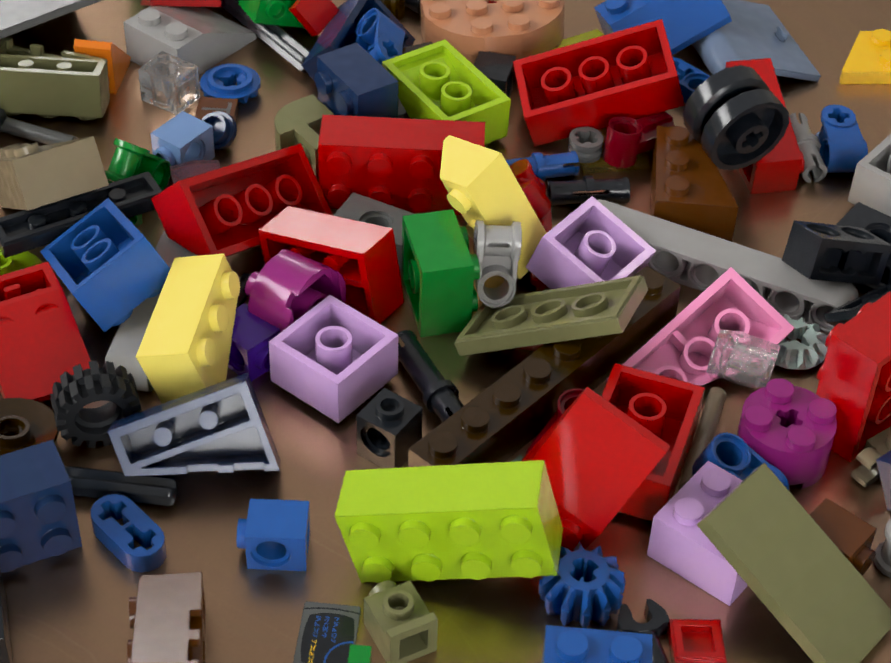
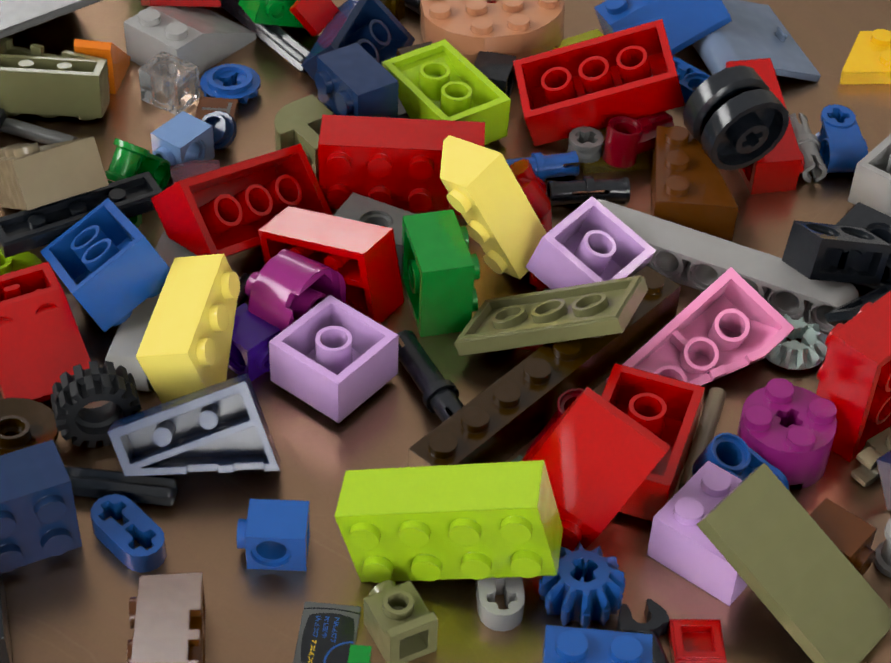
blue piece [356,8,406,65] -> none
black brick [356,388,423,468] -> none
light grey piece [473,220,522,308] -> none
clear brick [706,330,781,389] -> none
none -> light grey beam [474,577,525,632]

